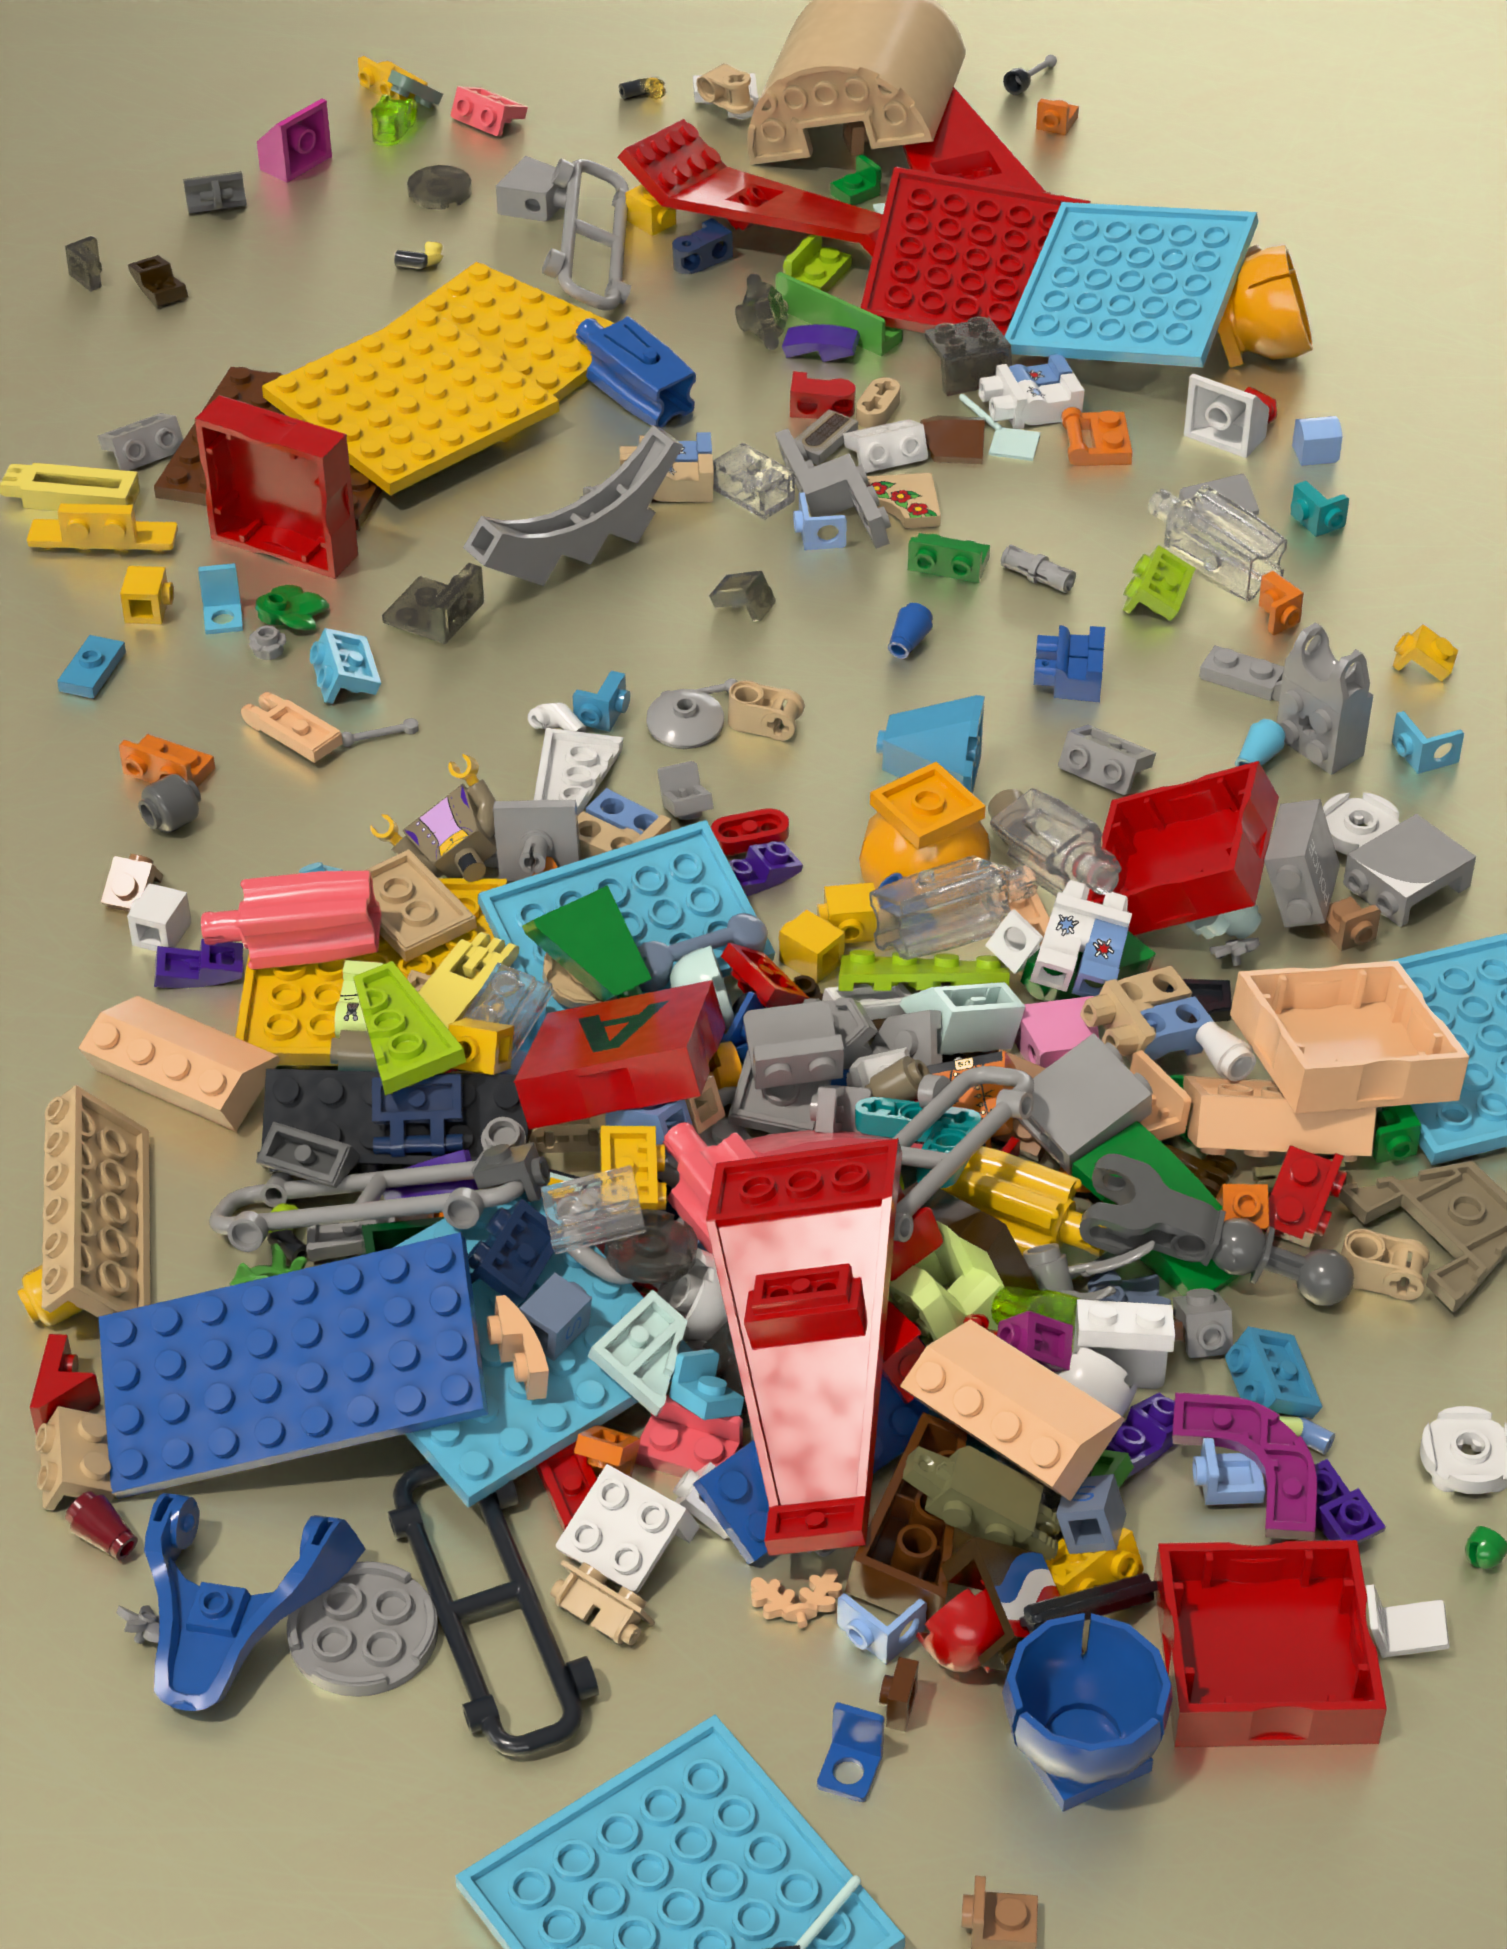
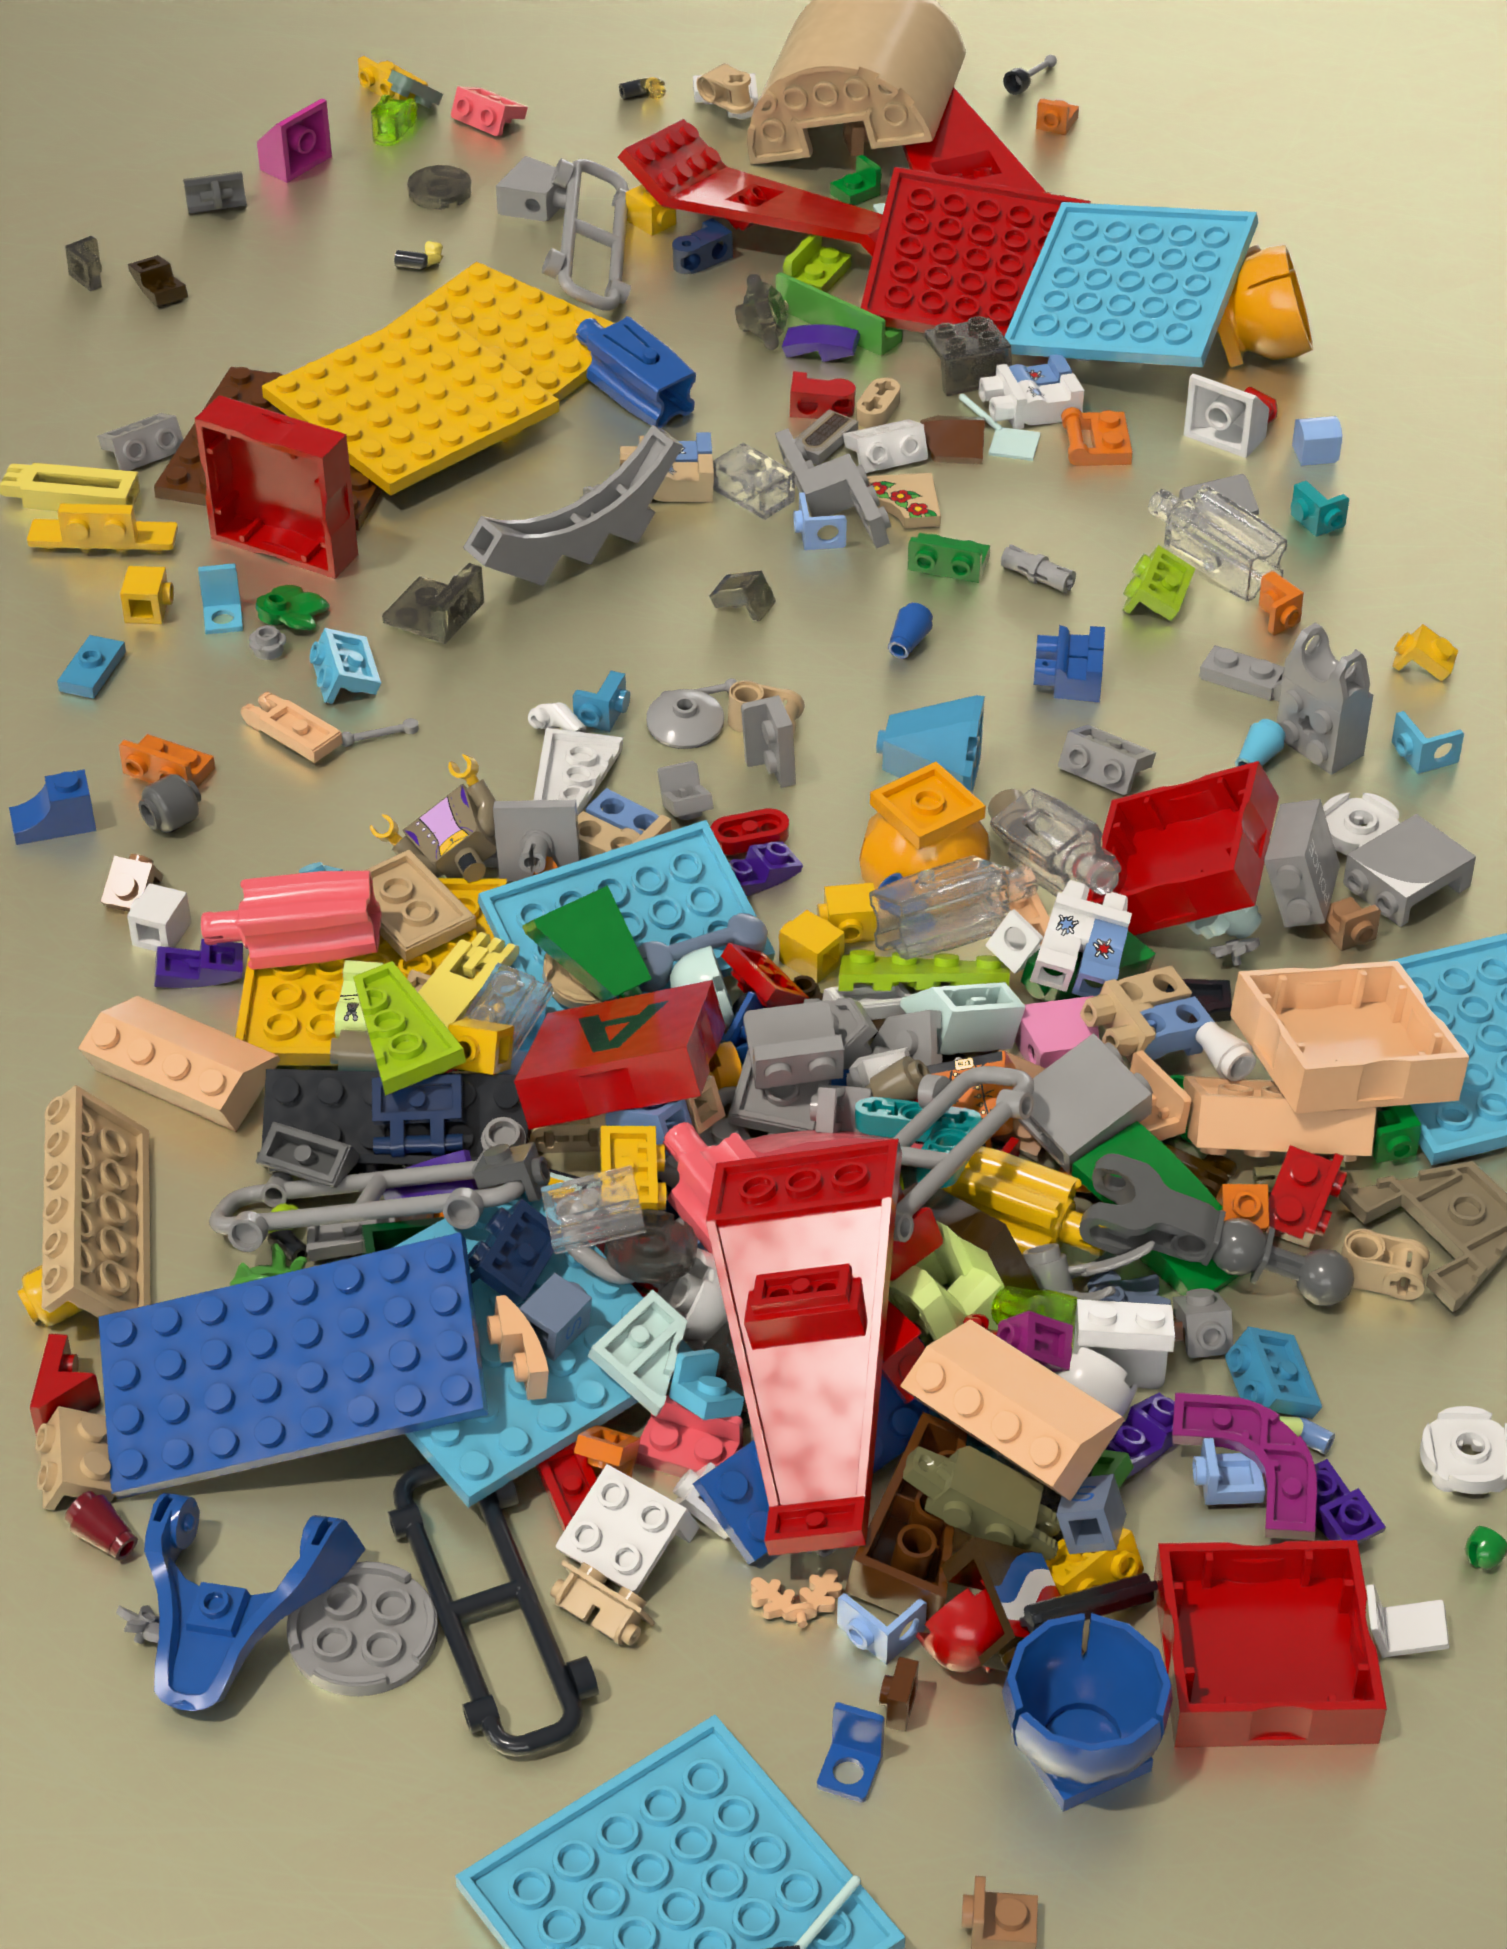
none -> blue arch [9,769,96,845]
none -> light grey bracket [741,695,796,788]

